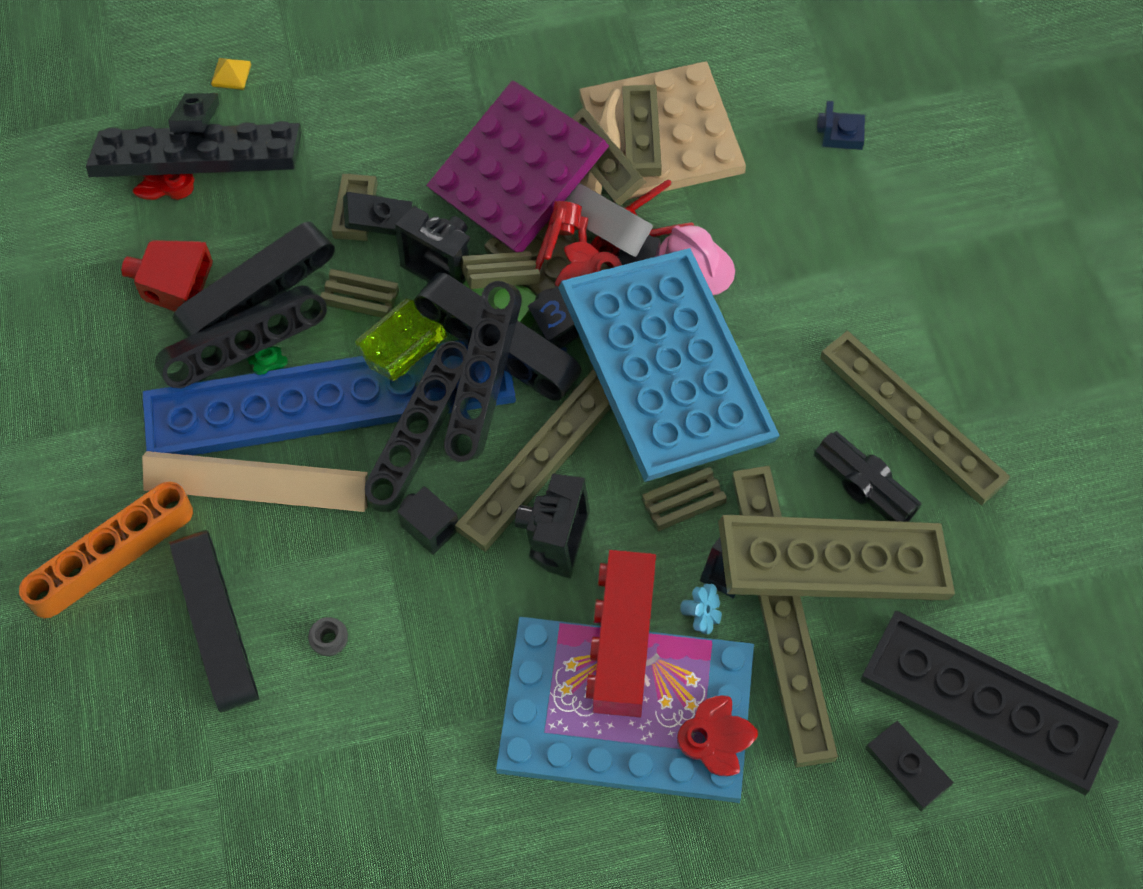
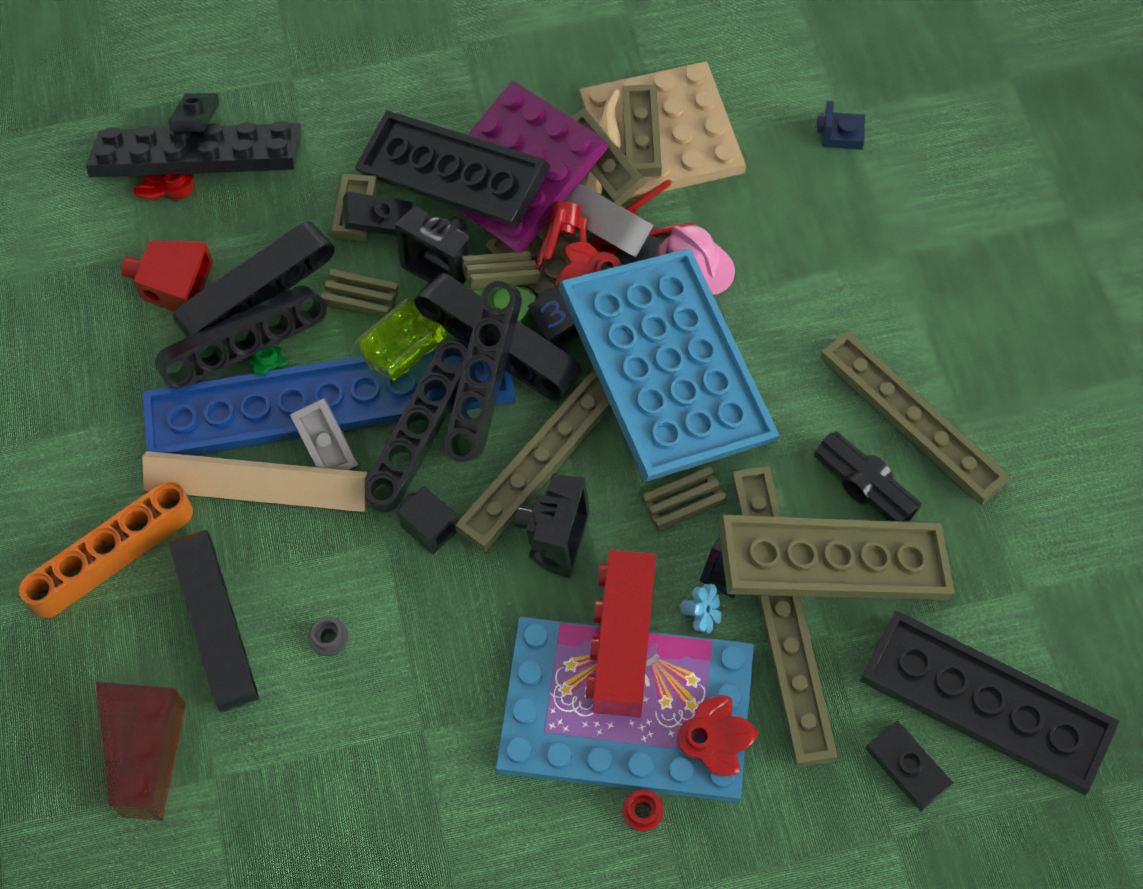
yellow slope [211,58,251,90] -> none
none -> clear red wedge [95,682,186,821]
none -> light grey plate [290,397,358,470]
none -> black plate [355,110,551,228]
none -> red plate [622,789,664,832]

